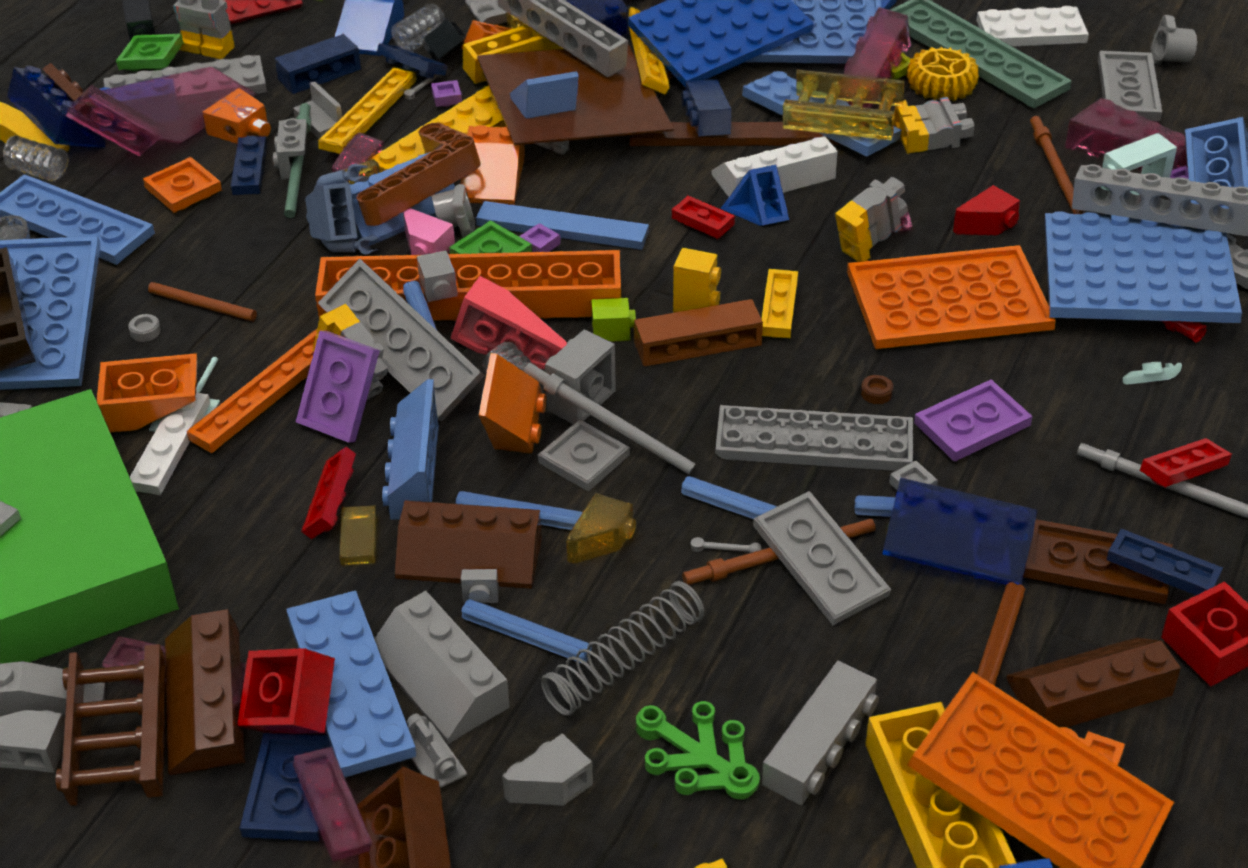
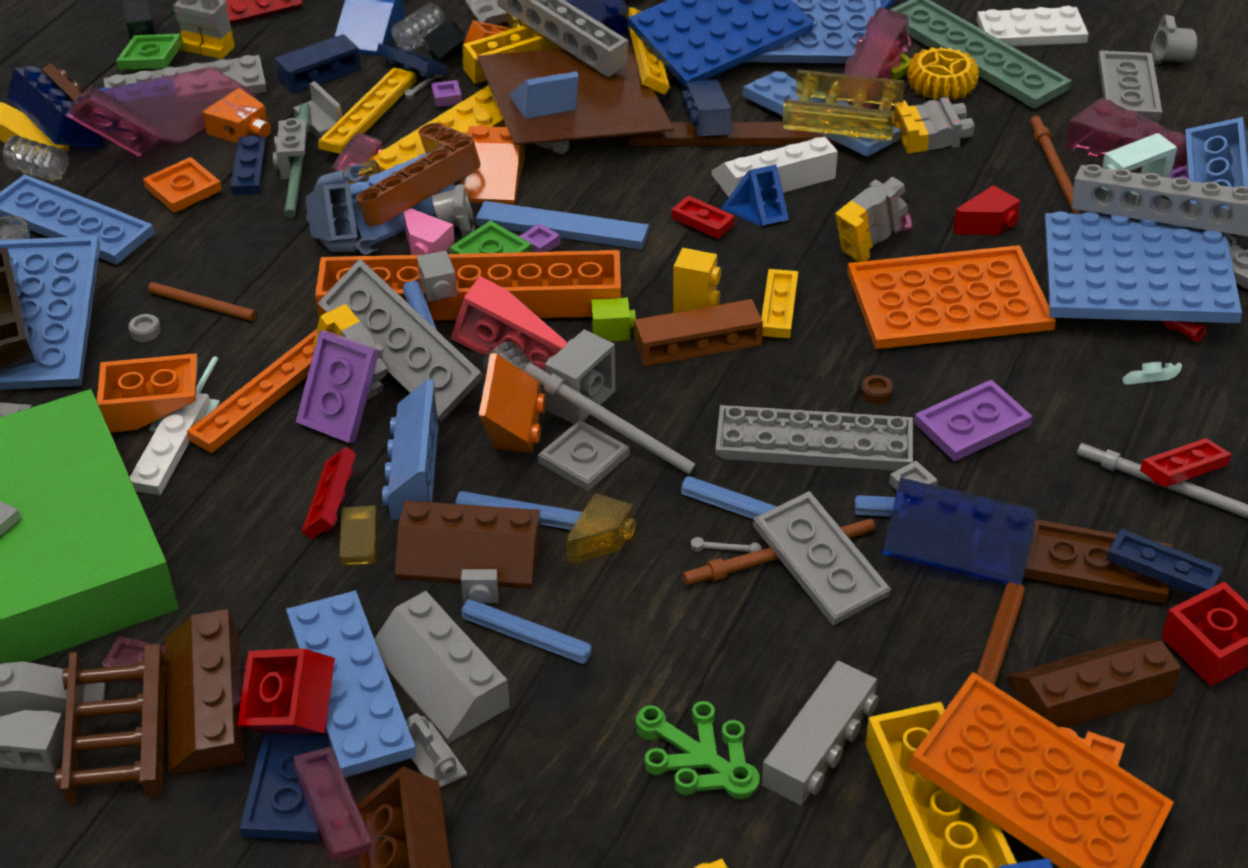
light grey slope [503,733,593,805] -> none
light grey piece [541,581,704,716] -> none

